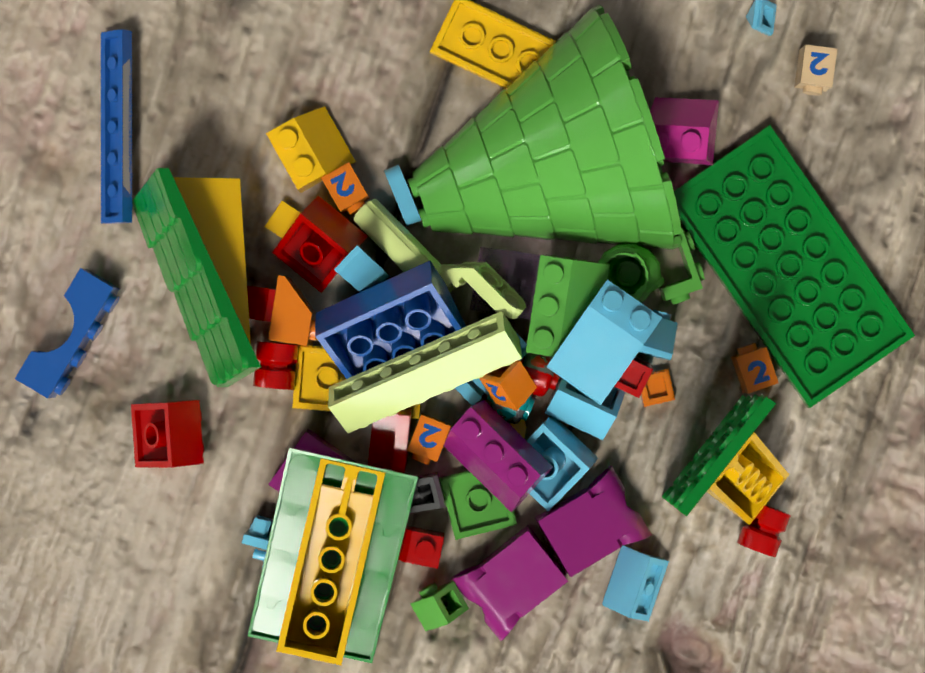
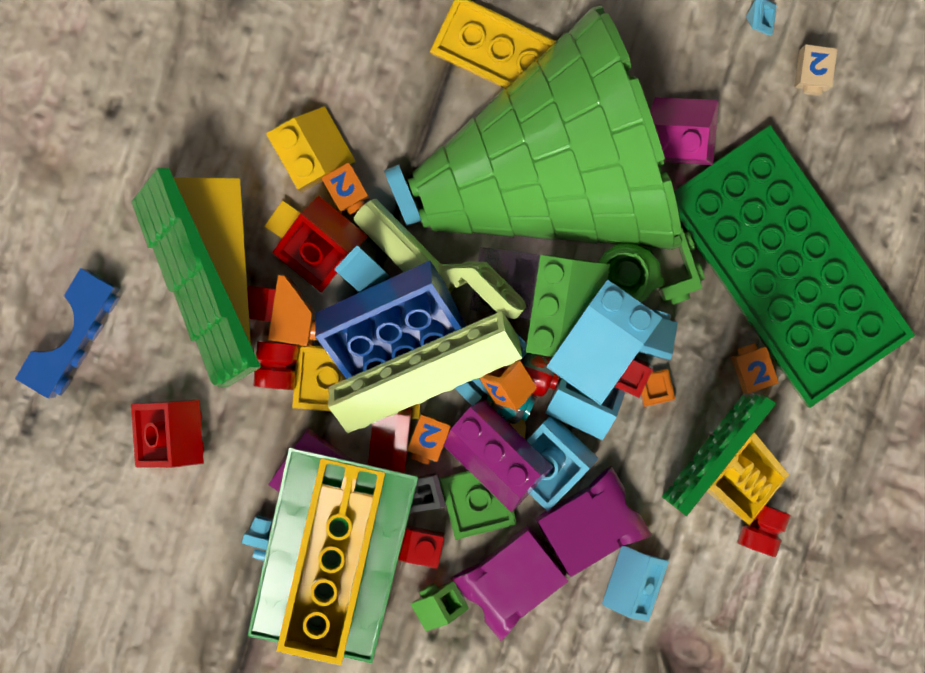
blue plate [101,29,133,224] -> none

